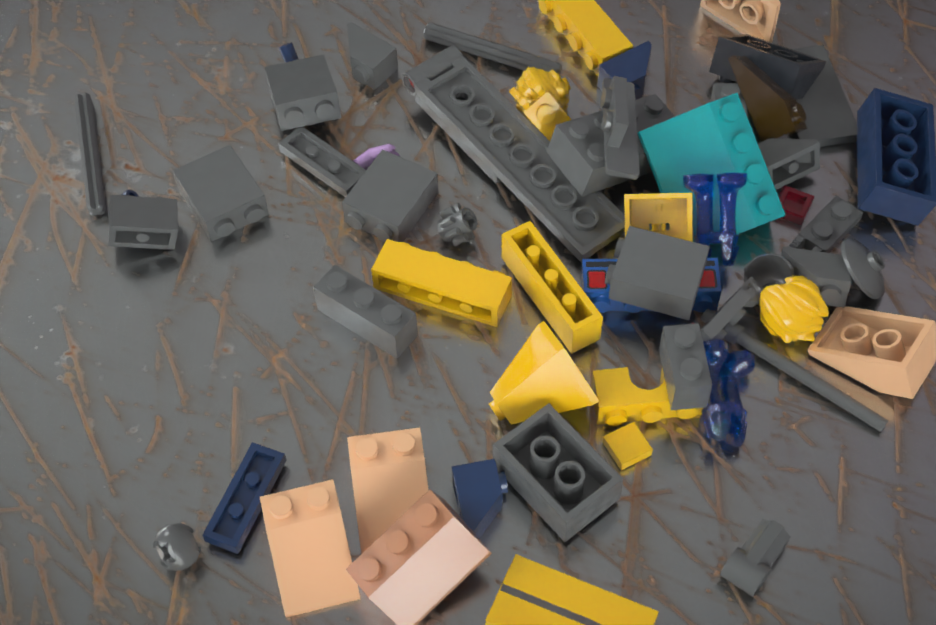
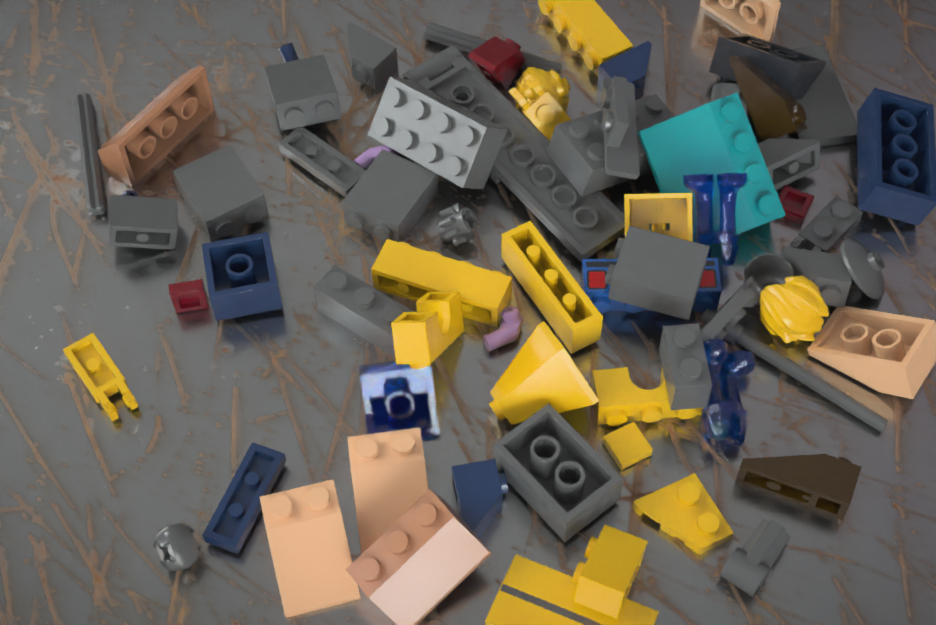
none -> yellow hinge [62,333,139,422]
none -> nougat slope [98,65,215,188]
none -> dark red tile [168,279,209,313]
none -> dark blue brick [201,232,283,321]
none -> clear blue slope [359,361,440,437]
none -> brick [368,77,507,189]
none -> yellow arch [391,291,464,369]
none -> dark red slope [468,36,526,90]
none -> lavender arm [483,306,523,351]
none -> yellow brick [571,525,648,619]
none -> yellow wing [632,473,734,555]
none -> dark brown slope [735,454,861,520]

